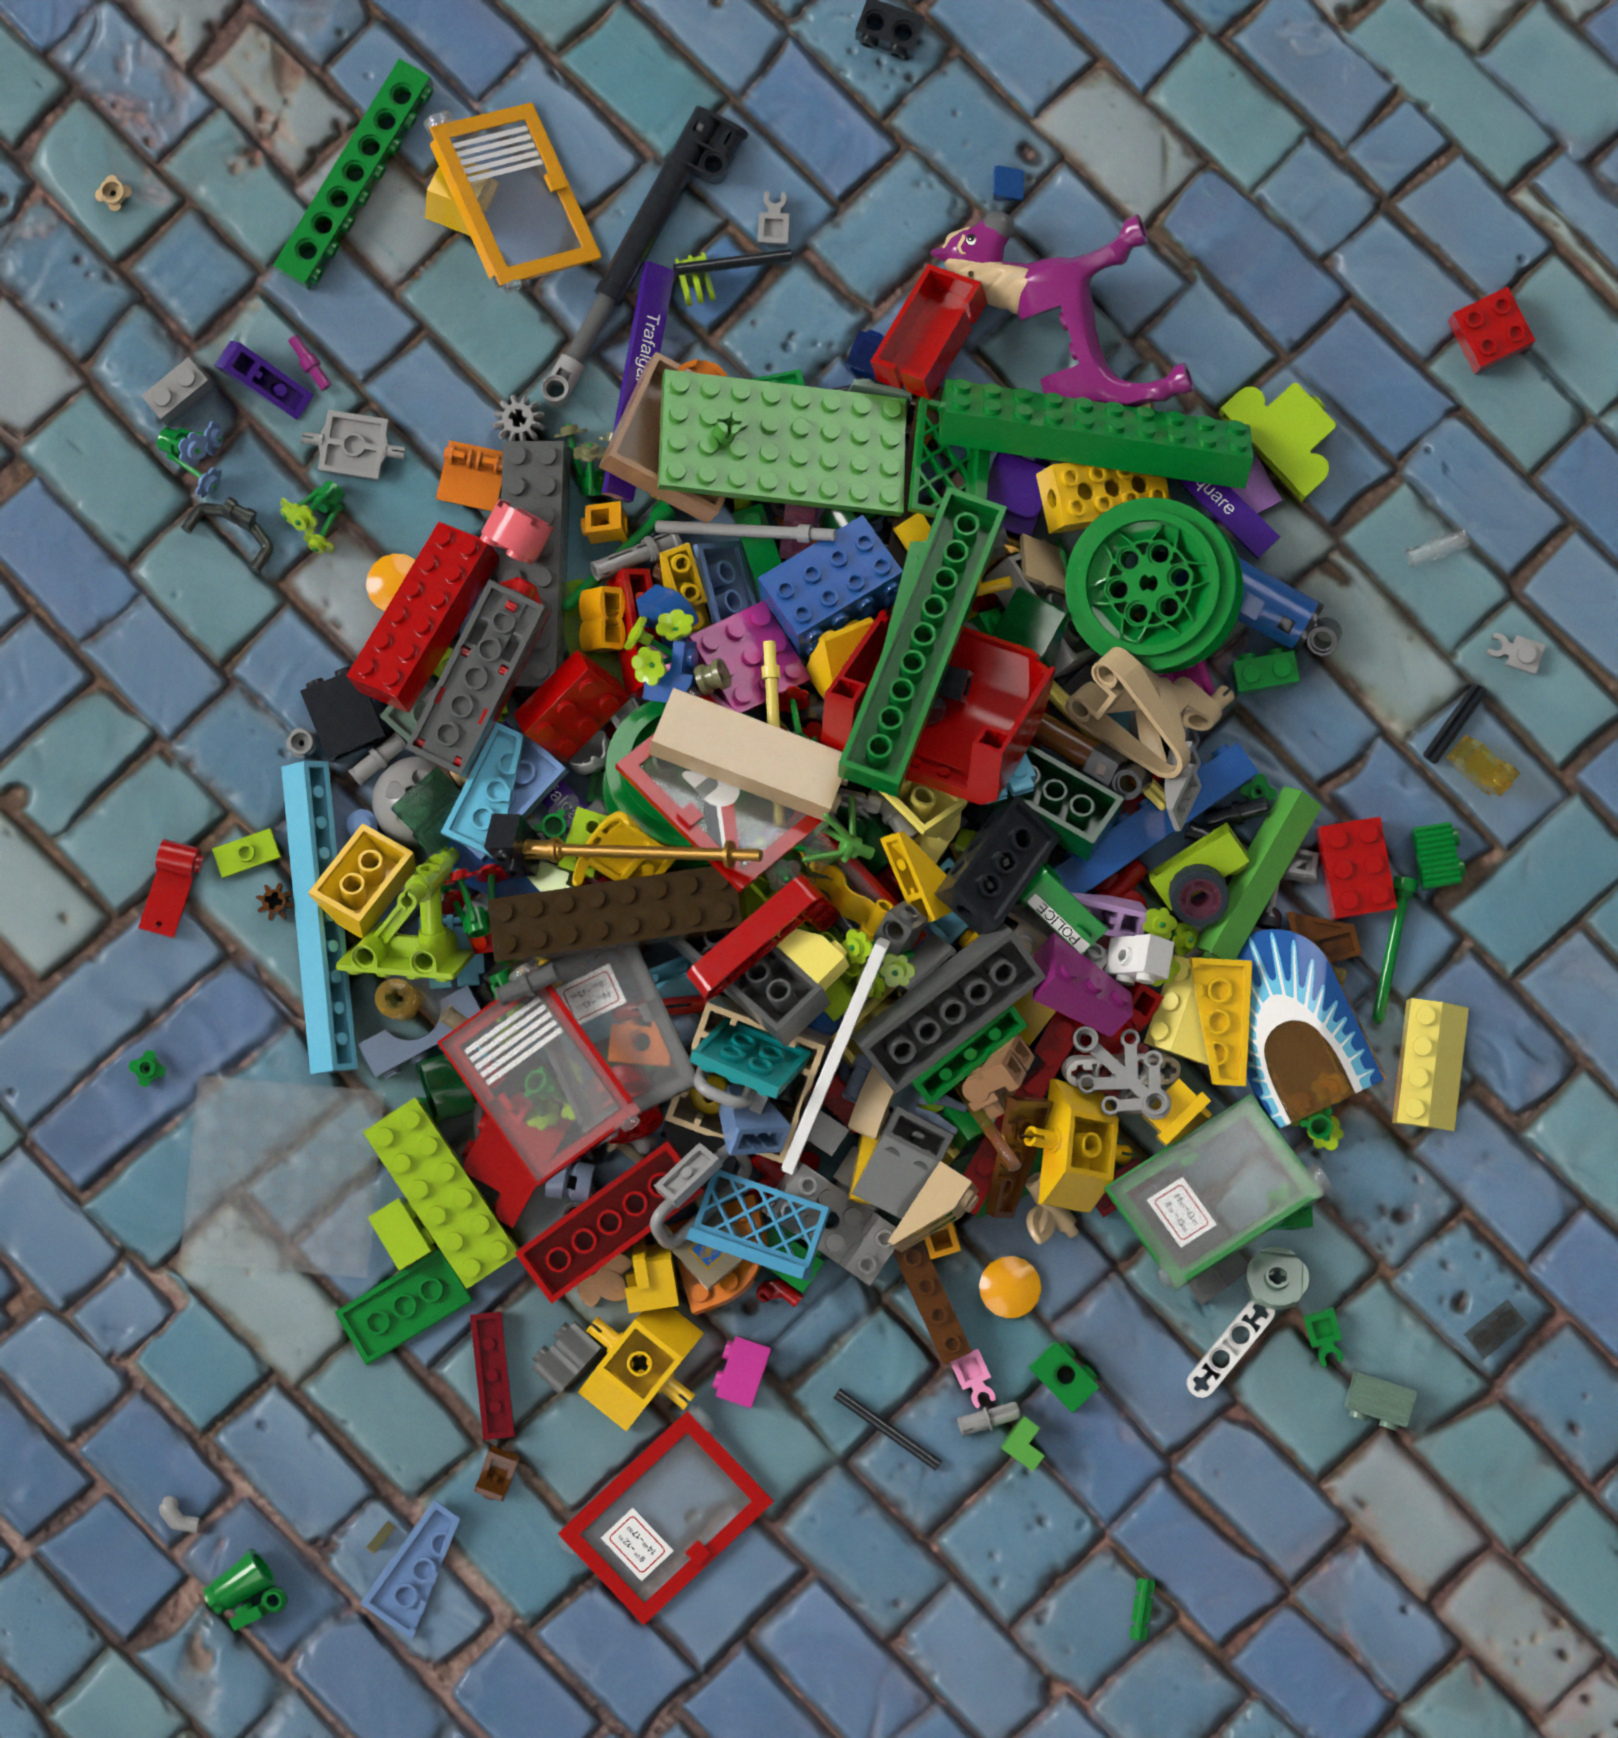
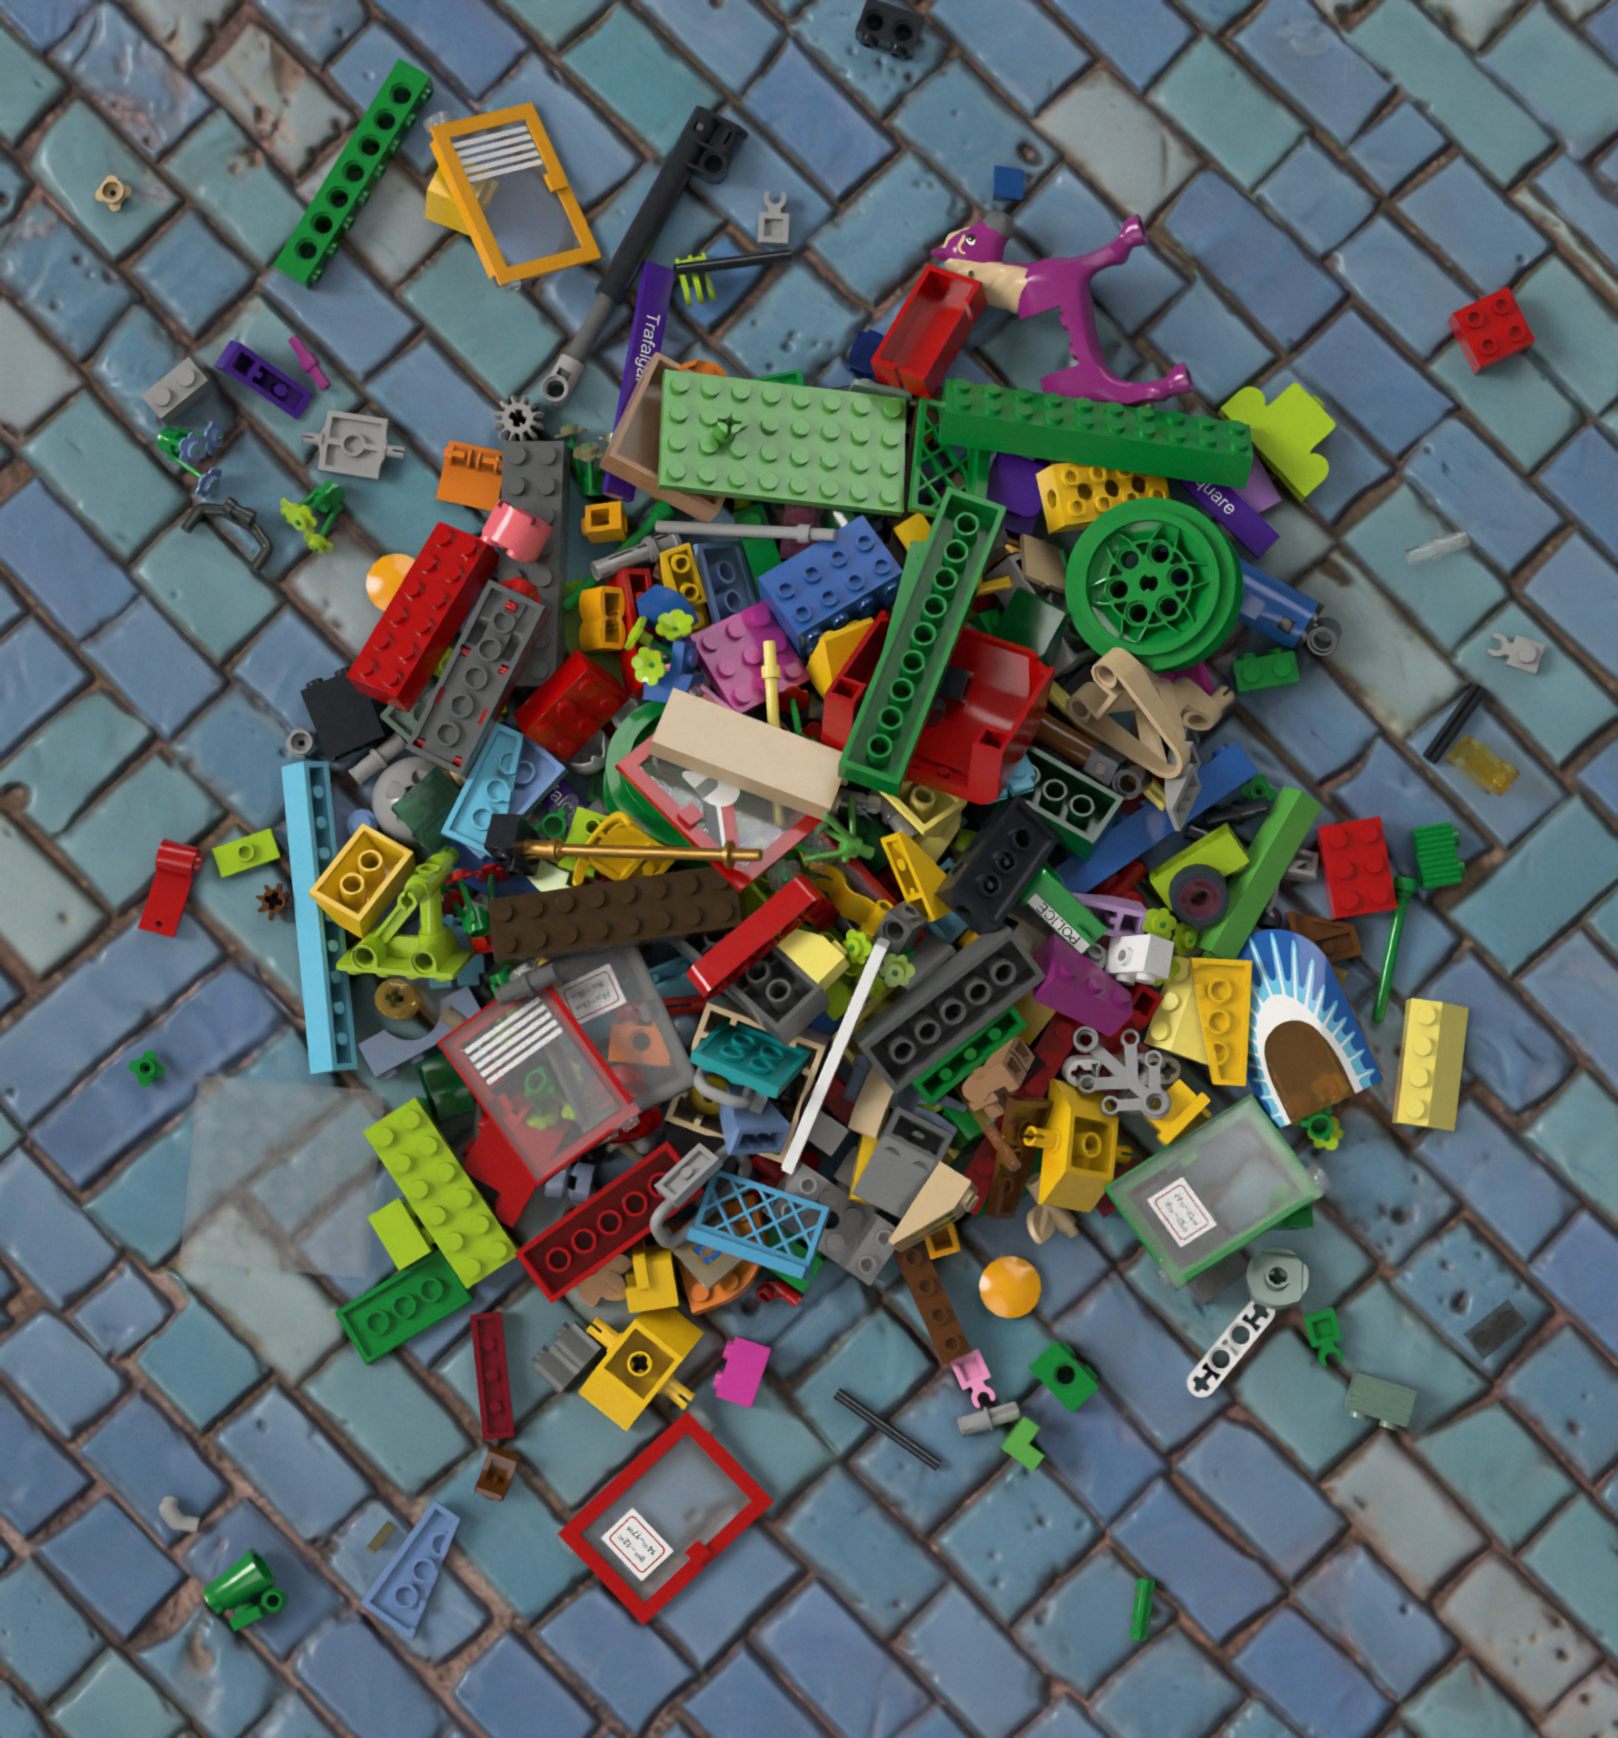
olive wheel [694,658,731,696] -> none

